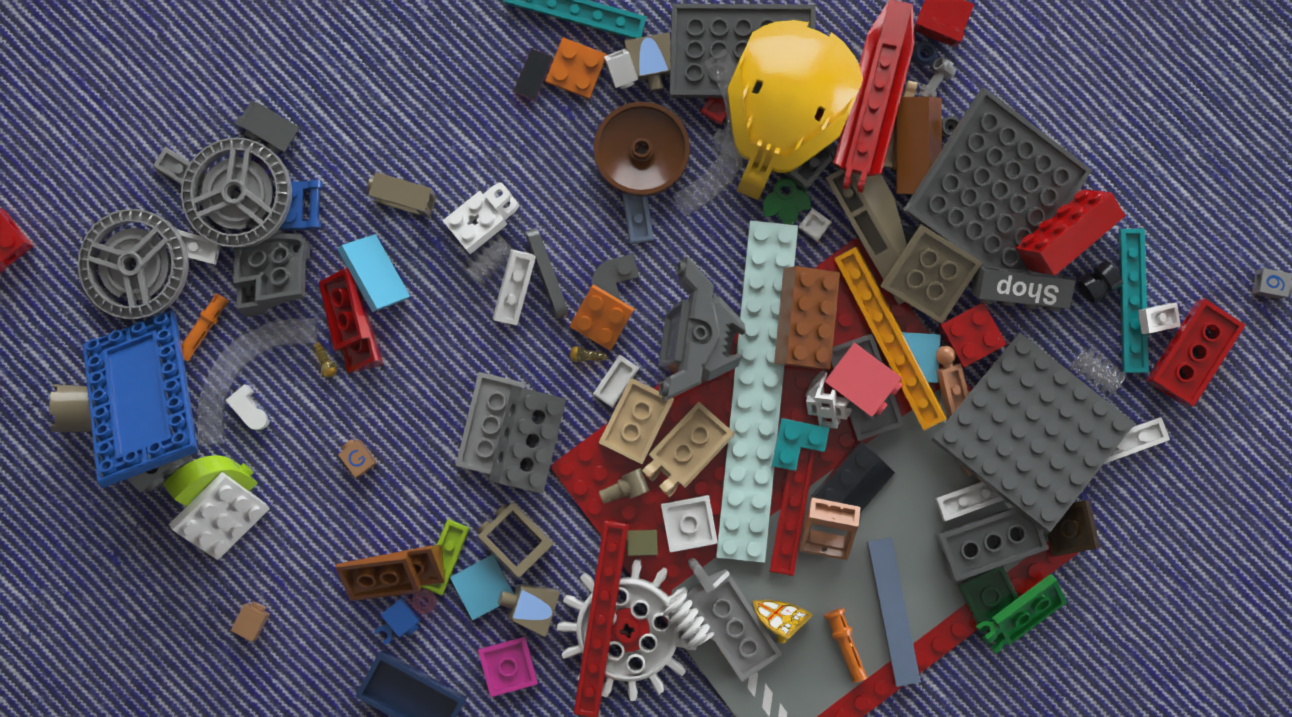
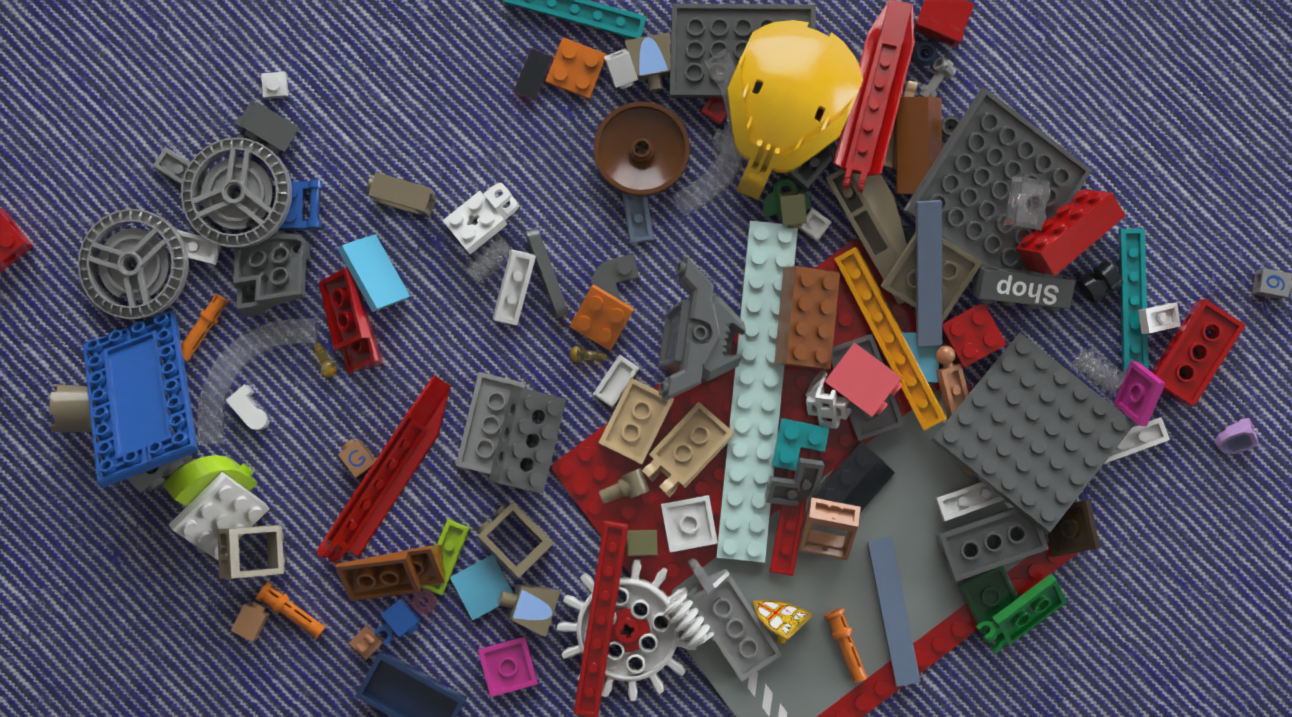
none -> dark tan window [217,525,285,579]
none -> orange pin [255,581,326,639]
none -> white plate [261,72,288,99]
none -> red hinge [317,375,451,563]
none -> nougat tile [349,625,383,660]
none -> dark grey plate [764,458,825,506]
none -> olive brick [778,190,807,228]
none -> sand blue tile [916,200,942,347]
none -> clear brick [1004,177,1050,230]
none -> dark pink plate [1113,361,1165,427]
none -> lavender rock [1215,418,1259,454]

